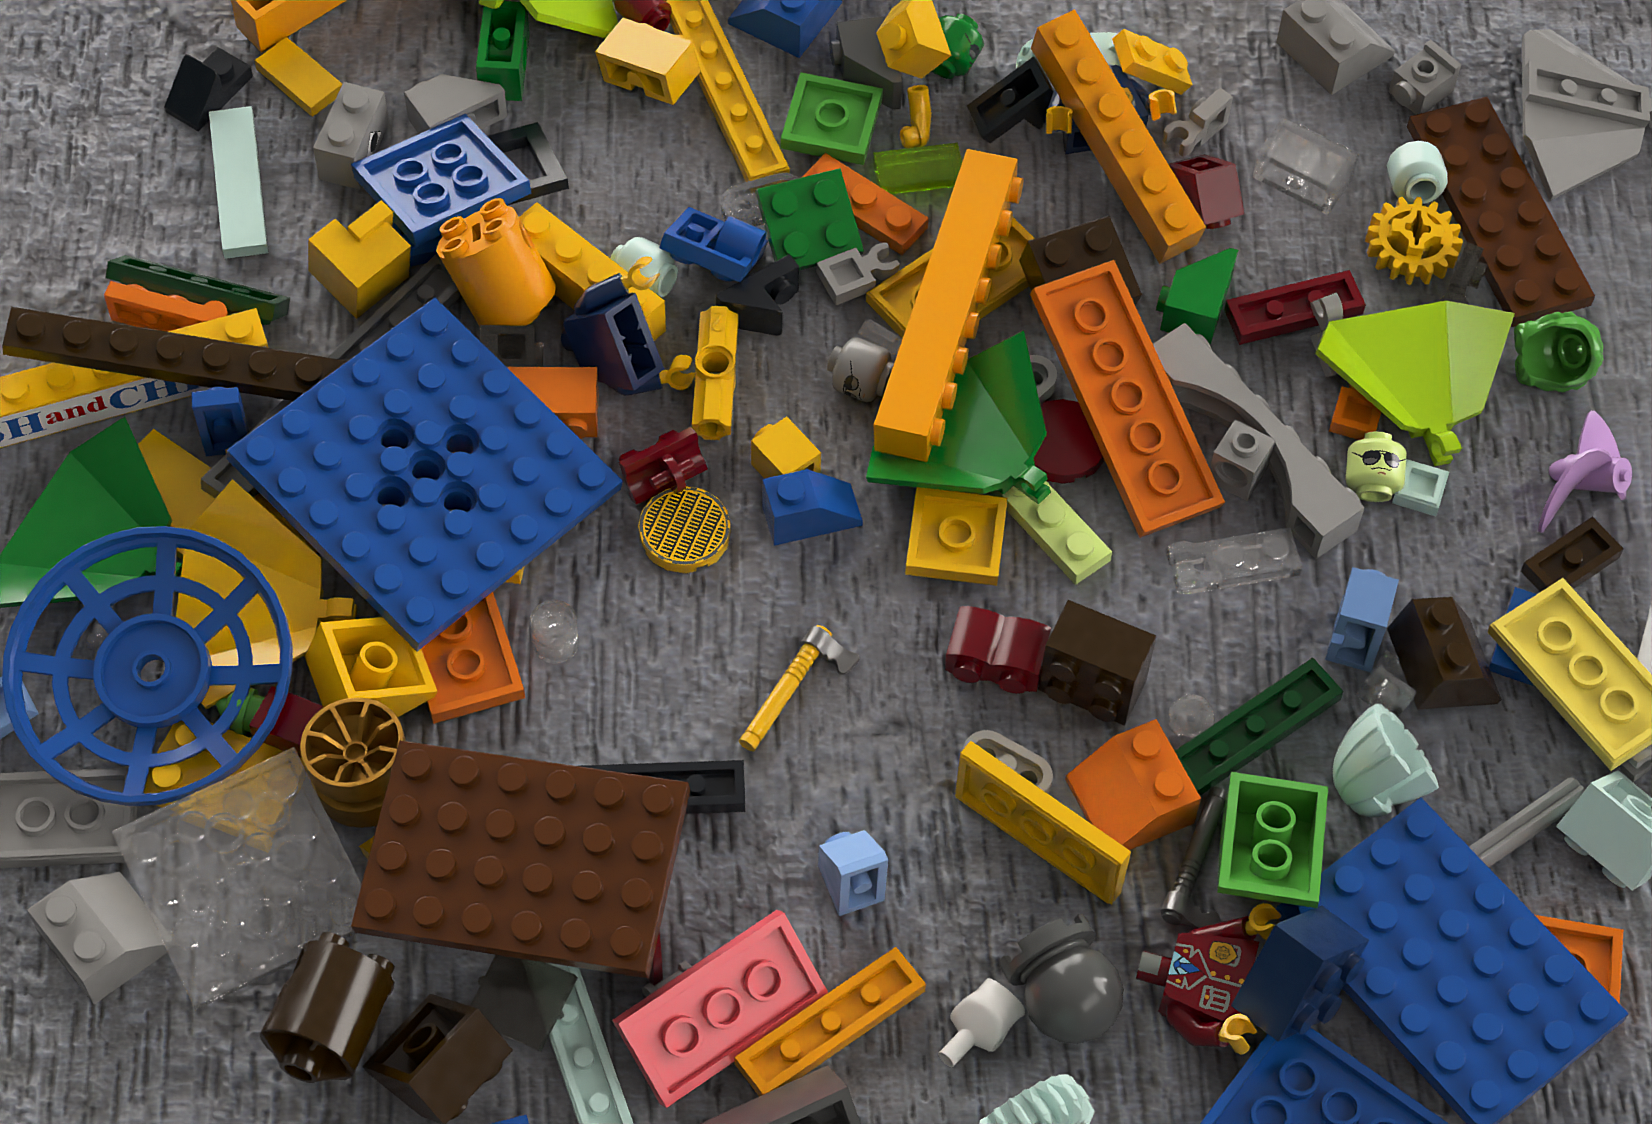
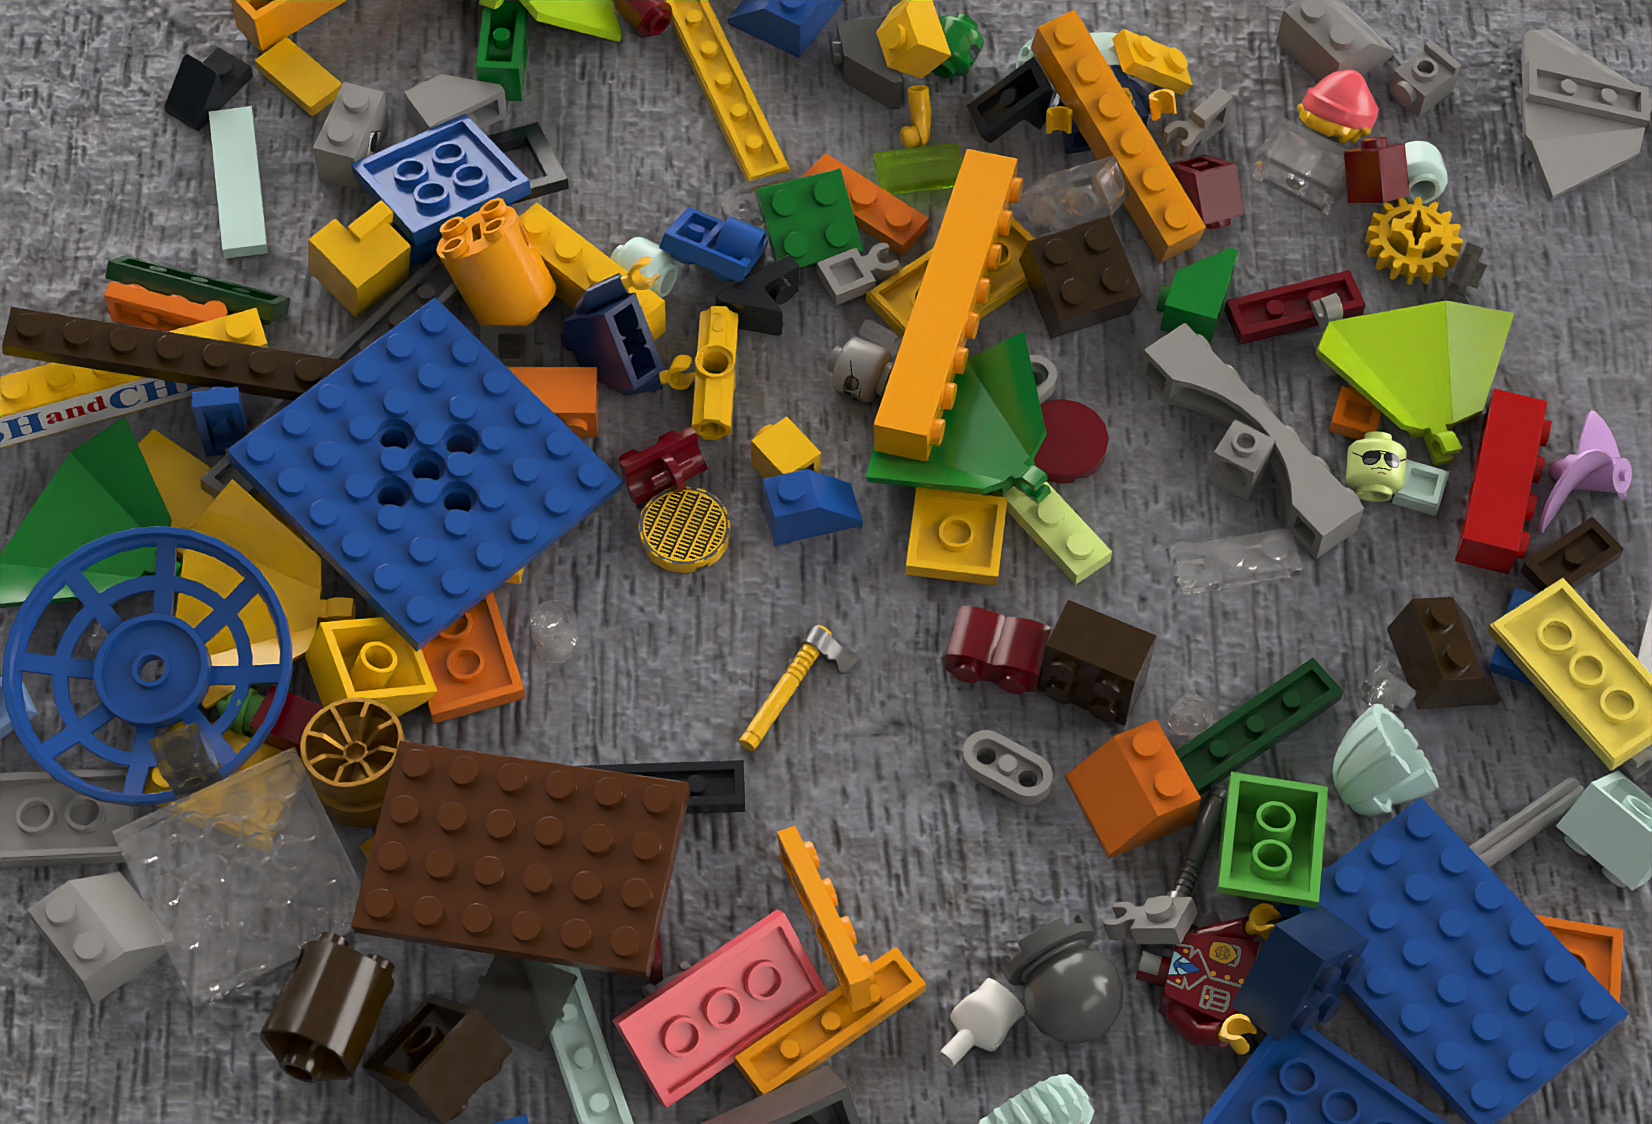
yellow brick [595,18,701,105] -> none
bright green plate [780,72,883,165] -> none
light blue slope [818,830,888,916] -> none
yellow tile [955,741,1131,905] -> none
orange plate [1030,260,1225,538] -> none
medium blue brick [1325,567,1399,672] -> none
reddish brown plate [1407,96,1595,327] -> none
bright green hair [1514,311,1604,392] -> none
none -> clear smoke brick [149,722,224,800]
none -> light orange plate [777,825,876,1012]
none -> clear brick [1020,156,1130,236]
none -> light grey plate [1103,896,1198,944]
none -> coral hair [1297,70,1379,143]
none -> dark red brick [1344,137,1410,203]
none -> red brick [1455,388,1552,575]

